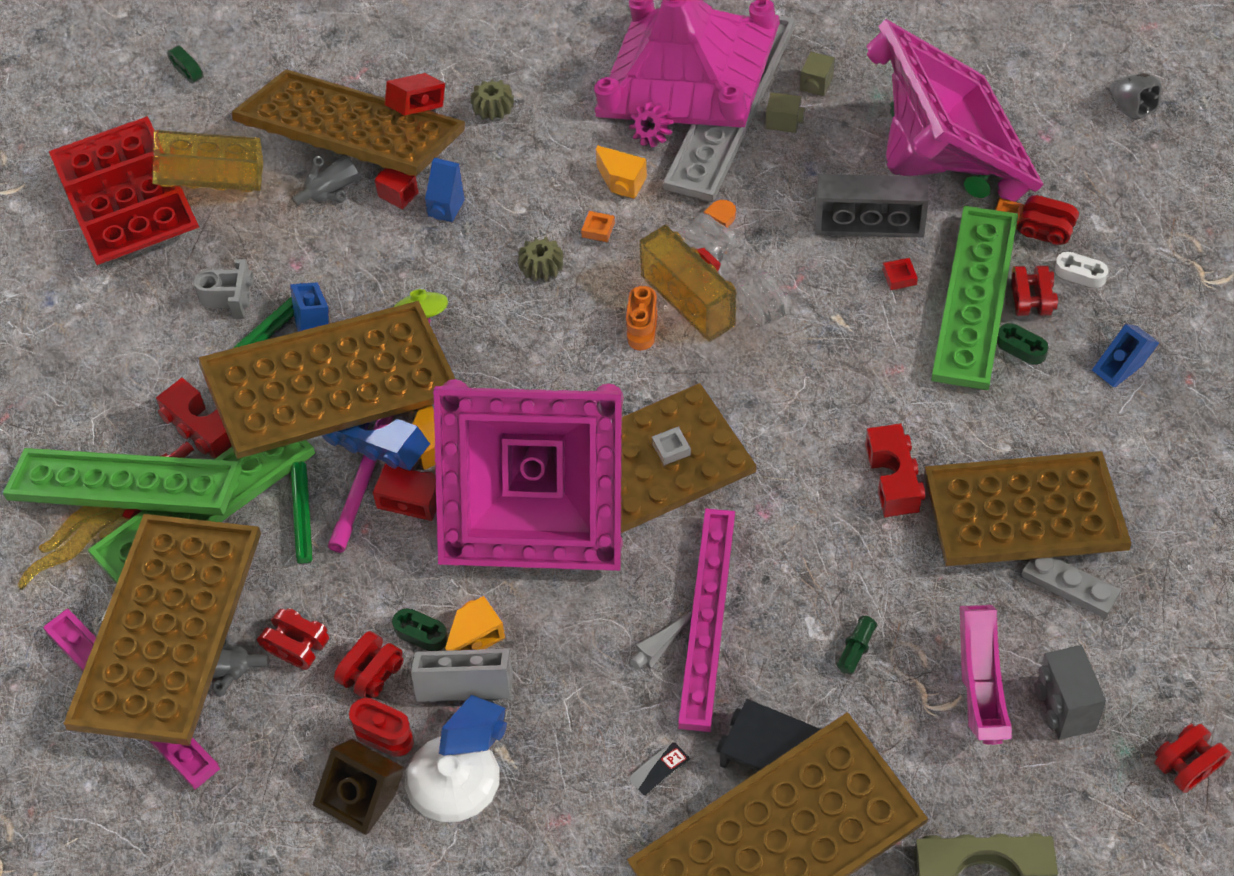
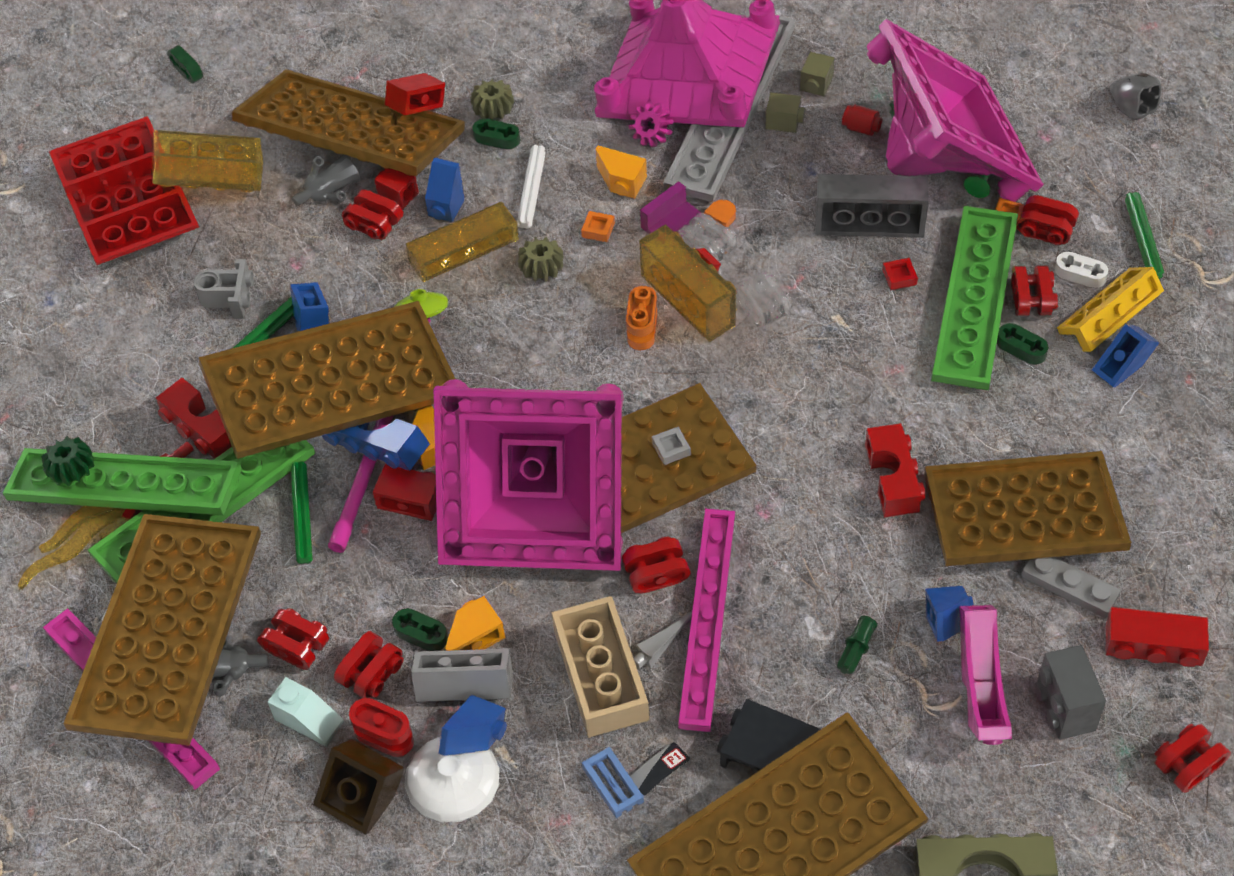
none -> dark green gear [41,436,95,487]
none -> light aqua slope [267,677,344,747]
none -> red brick [342,189,404,240]
none -> clear yellow brick [406,201,519,282]
none -> dark green beam [472,119,520,150]
none -> white axle [517,145,545,229]
none -> tan brick [552,596,649,738]
none -> medium blue tile [582,747,644,818]
none -> red brick [622,537,691,593]
none -> magenta panel [640,181,700,244]
none -> red brick [842,104,883,136]
none -> blue slope [925,586,974,642]
none -> yellow fence [1057,267,1164,352]
none -> red brick [1106,607,1209,667]
none -> green axle [1125,192,1164,279]

